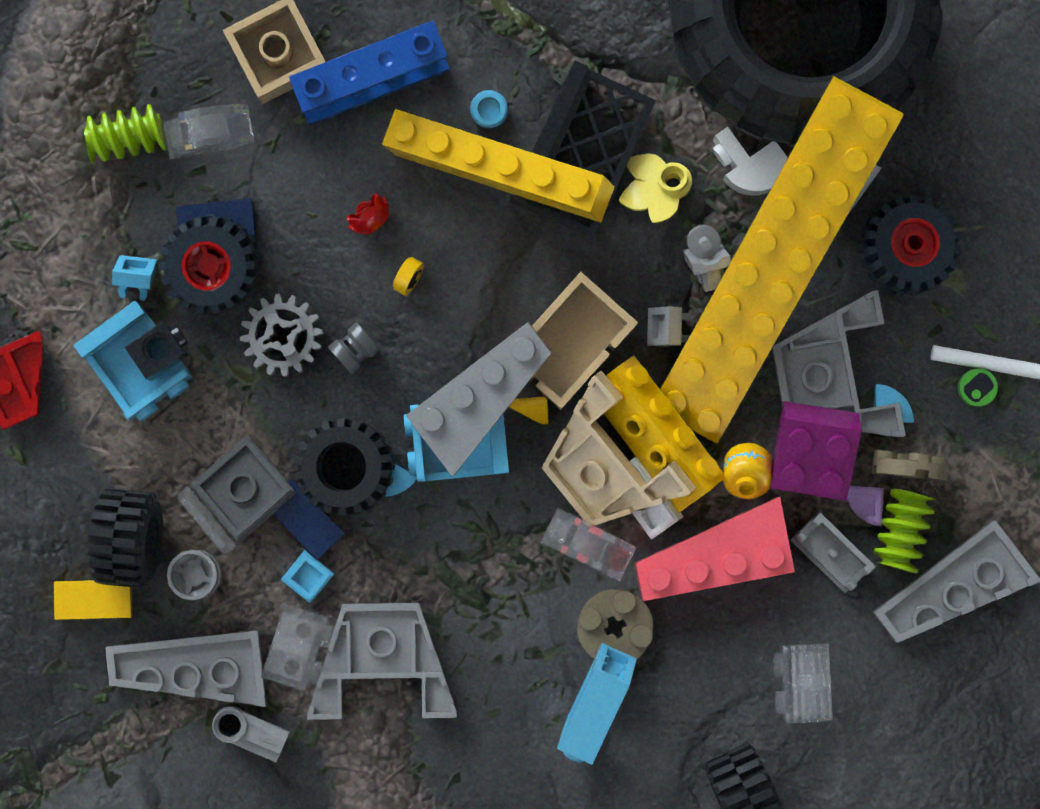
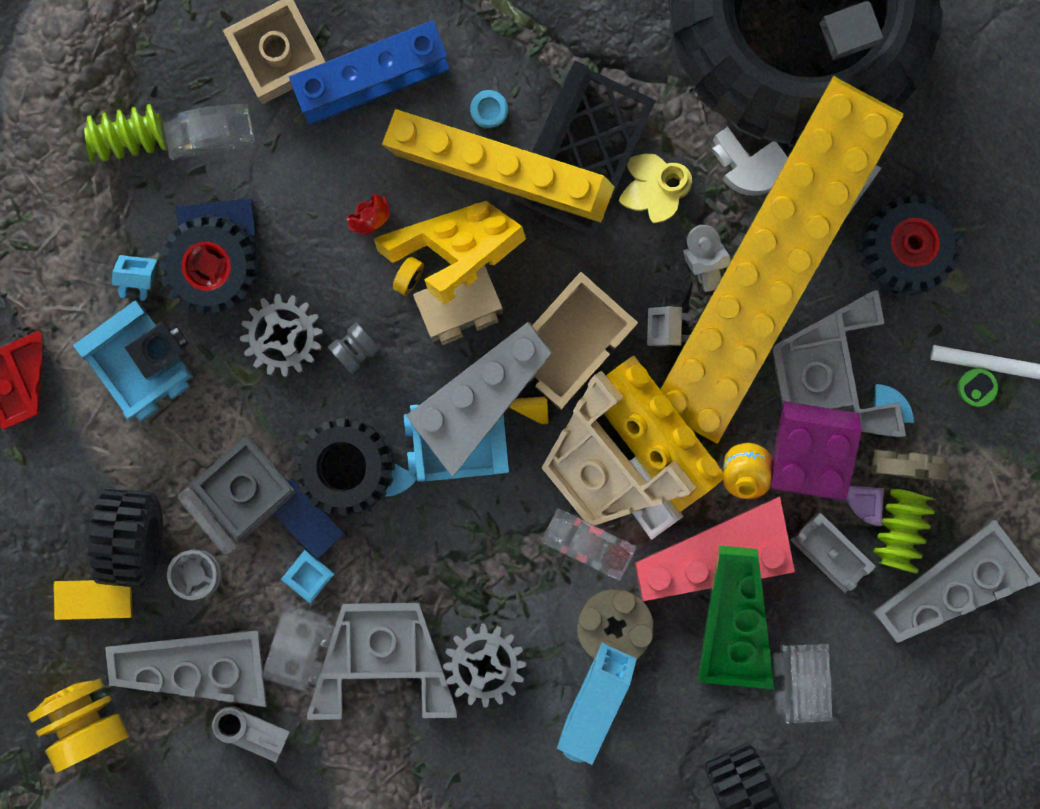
none -> yellow wheel [27,678,129,773]
none -> yellow wing [374,201,526,305]
none -> tan brick [413,265,503,345]
none -> light grey gear [443,623,526,707]
none -> green wing [698,545,774,689]
none -> dark grey panel [820,1,883,61]

